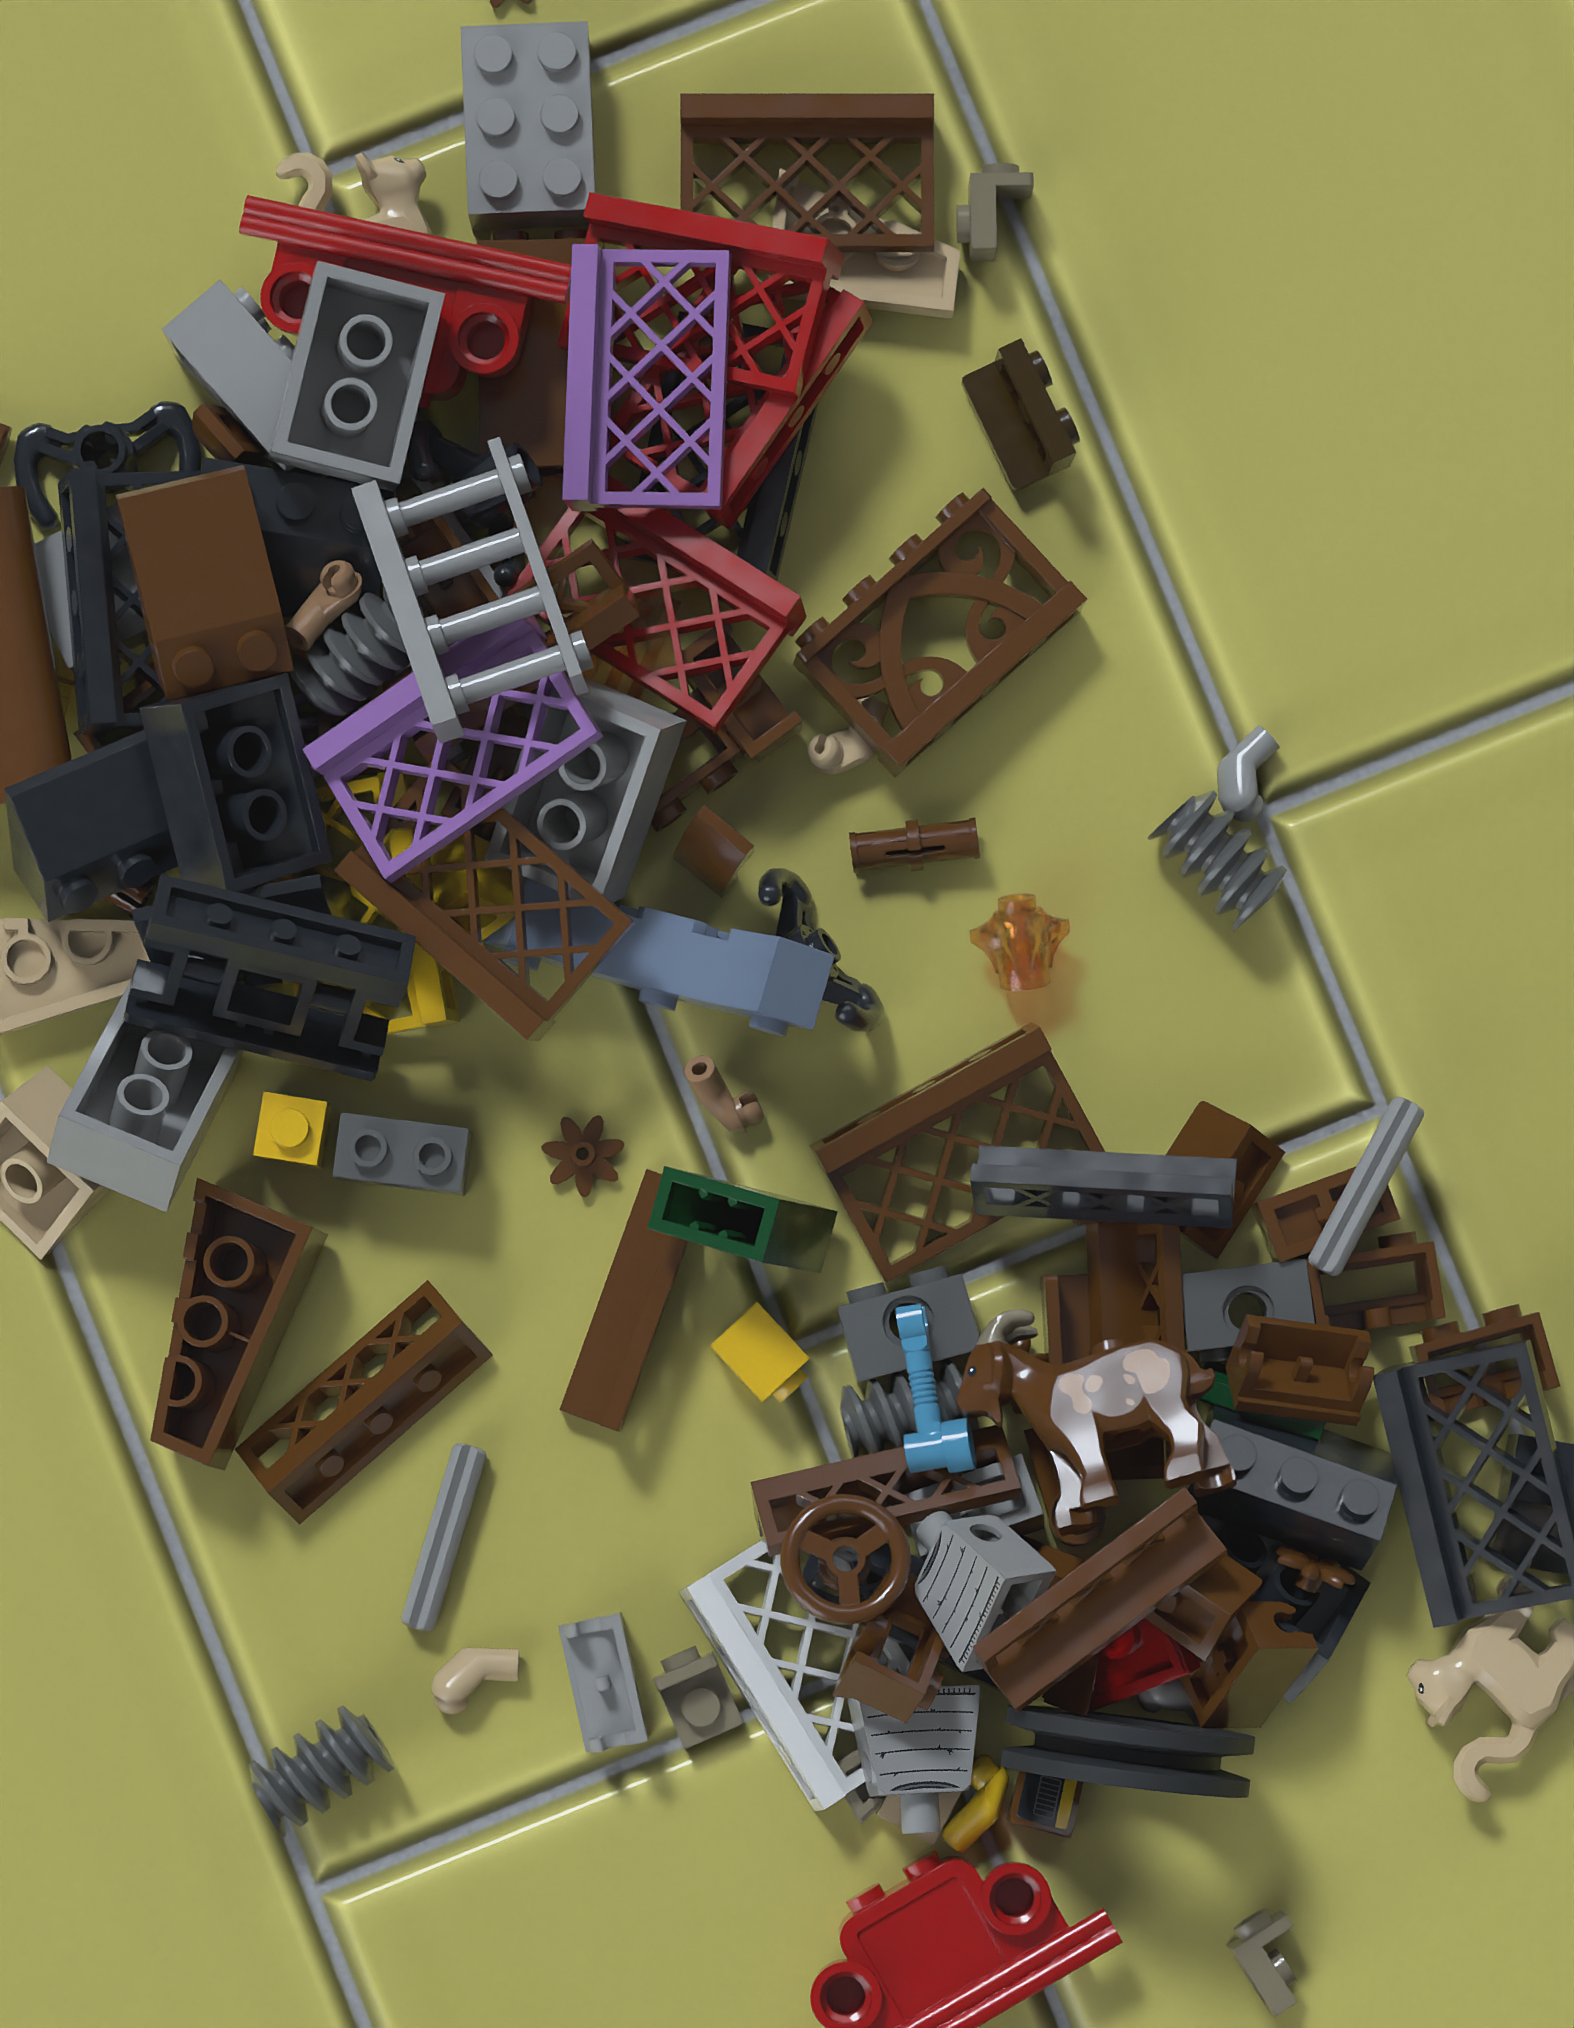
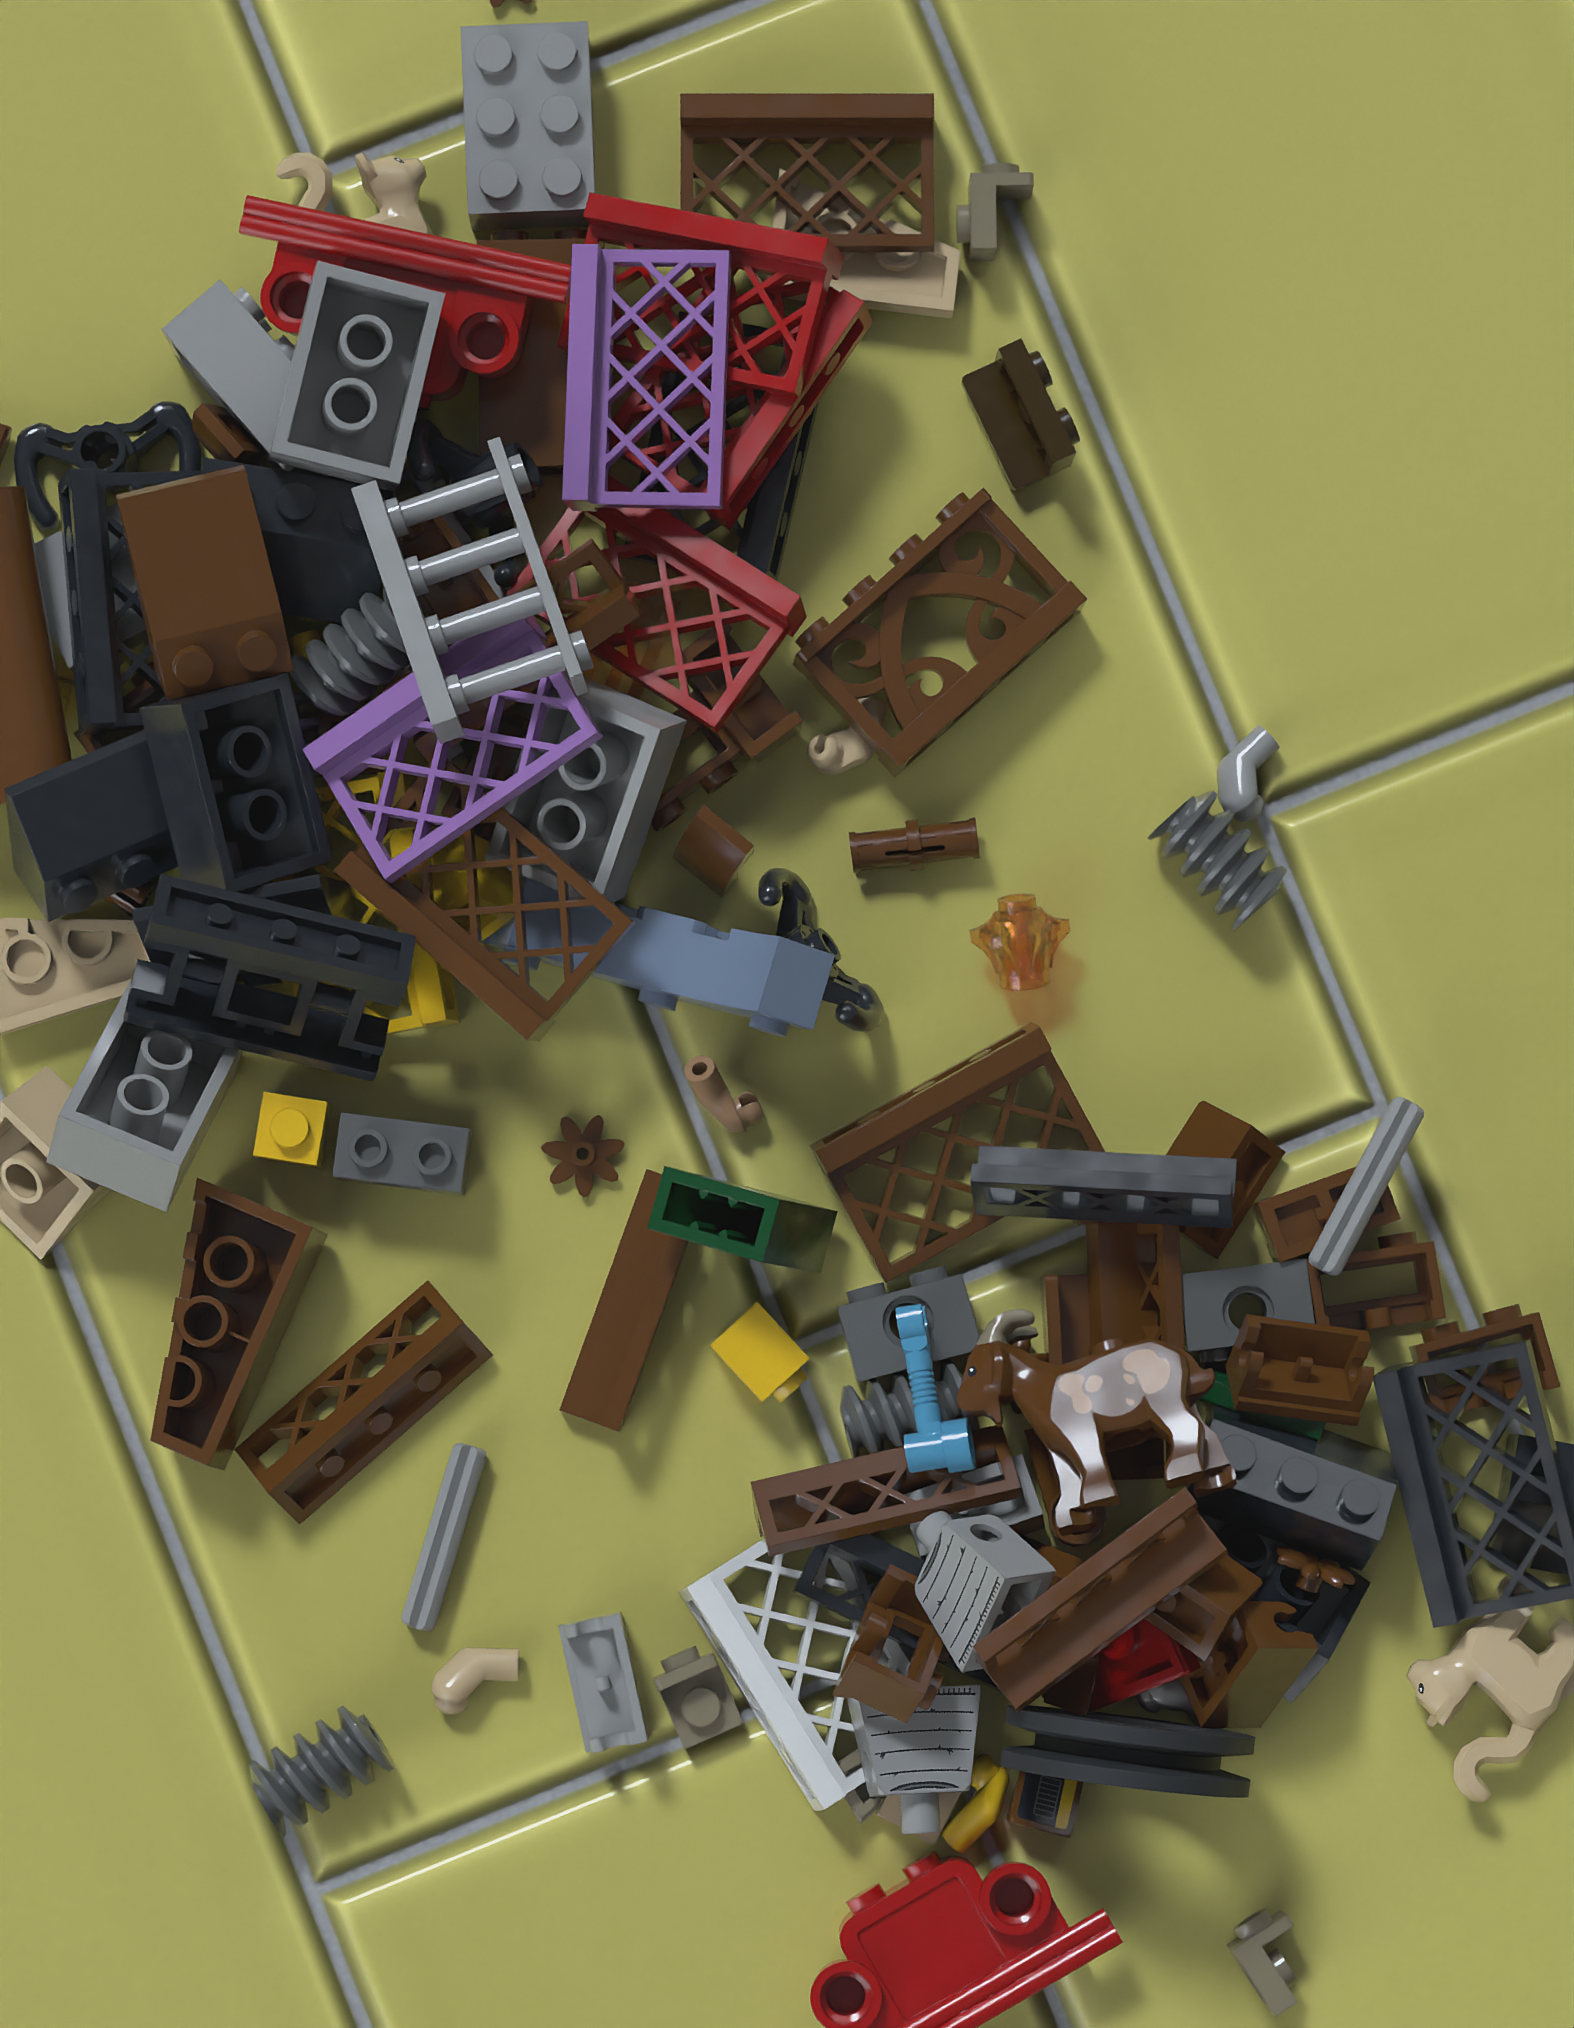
medium nougat arm [285,560,362,651] -> none
reddish brown piece [780,1494,911,1624] -> none

